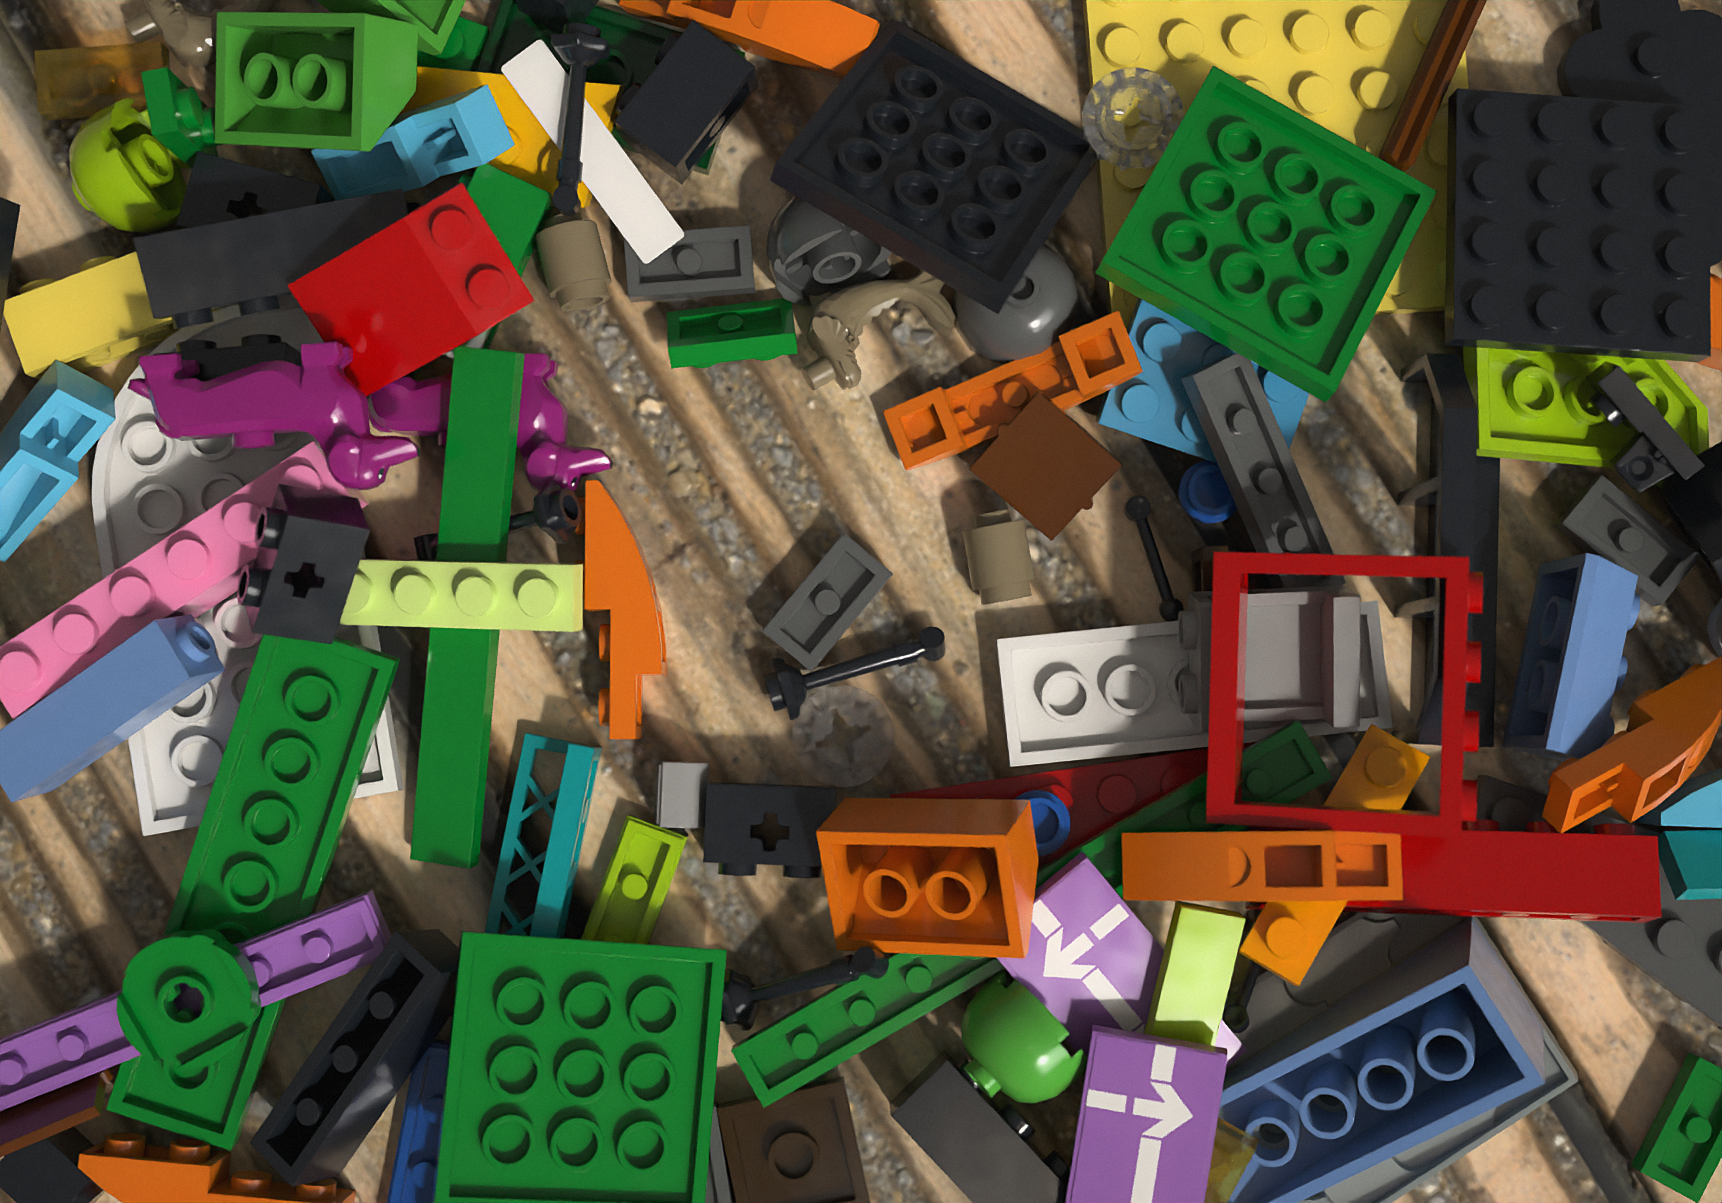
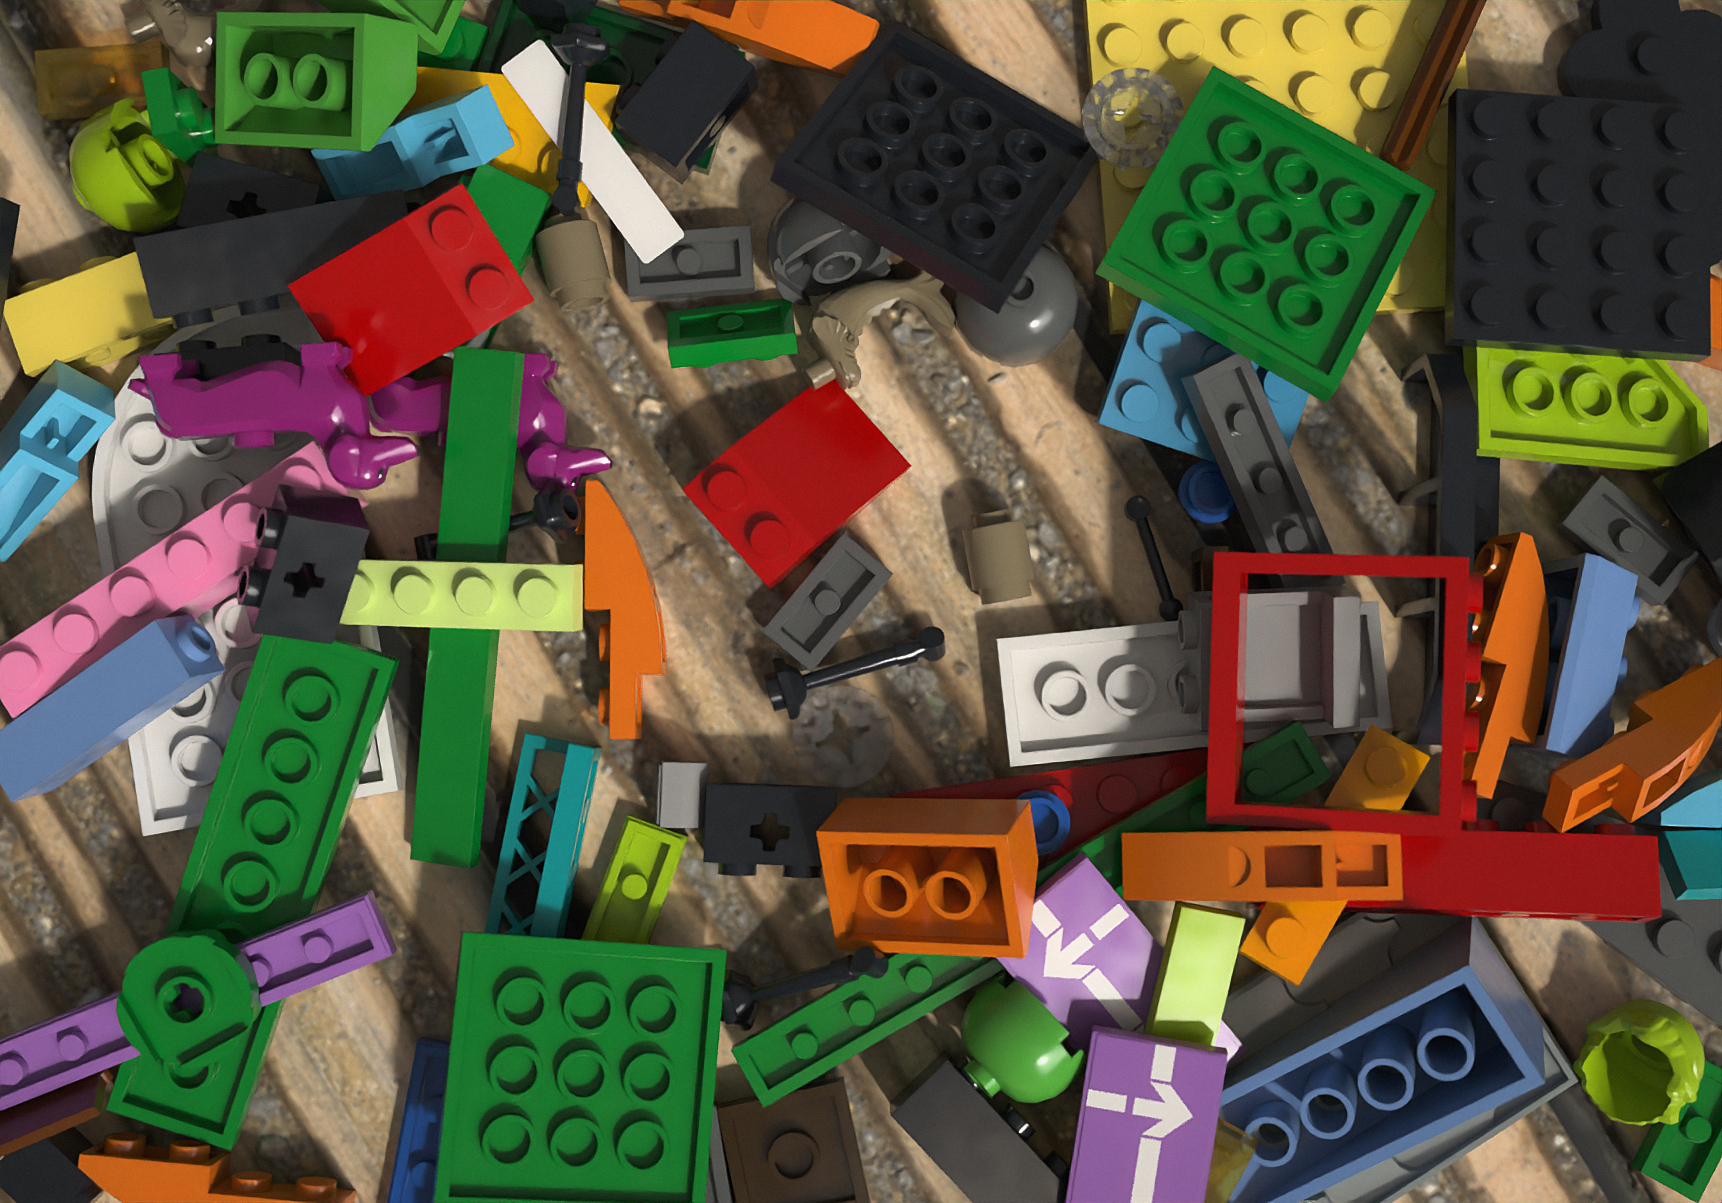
black brick [249,929,459,1187] -> none
orange slope [883,311,1143,471] -> none
reddish brown piece [969,390,1122,541] -> none
black hinge [1222,914,1261,1033] -> none
black hinge [1585,361,1705,493] -> none
none -> red slope [682,380,912,591]
none -> orange slope [1438,532,1550,799]
none -> lime hair [1573,999,1705,1126]

